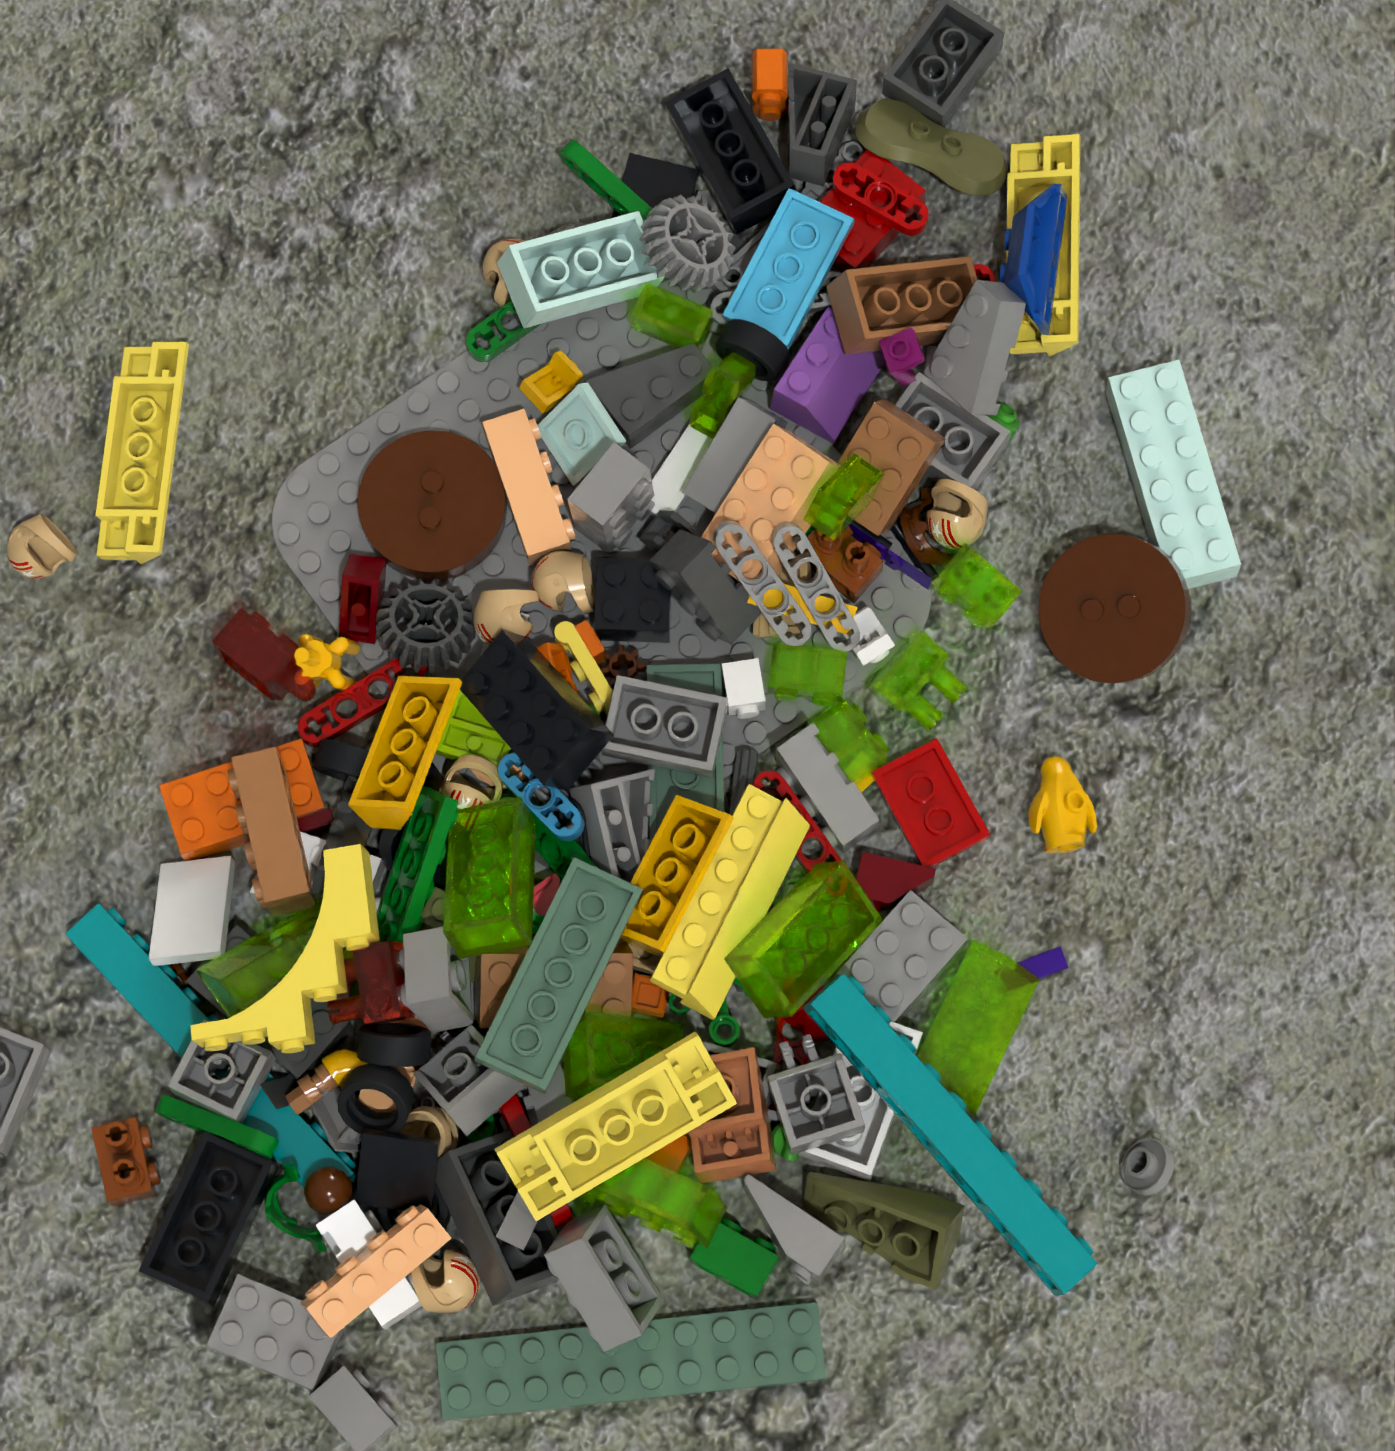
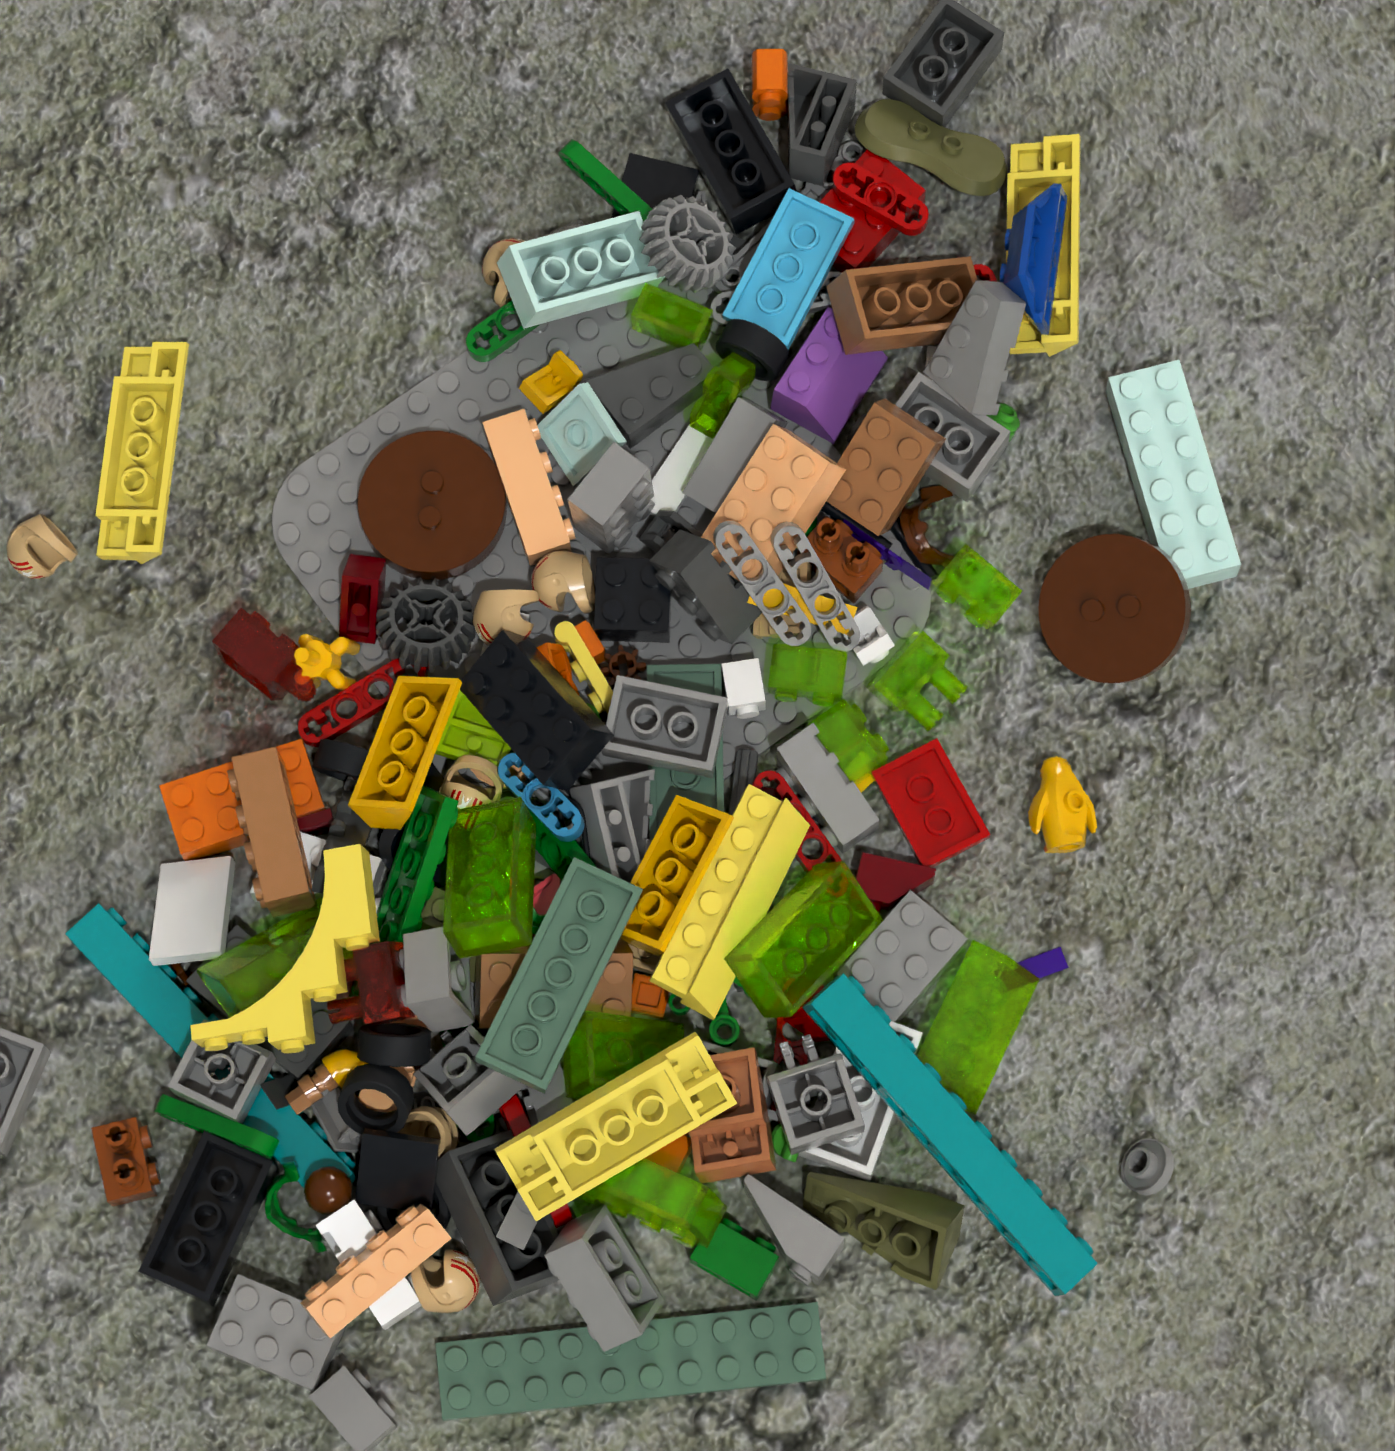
clear neon green brick [803,453,885,540] -> none
magenta bracket [879,328,925,386] -> none
tan helmet [926,479,988,549] -> none

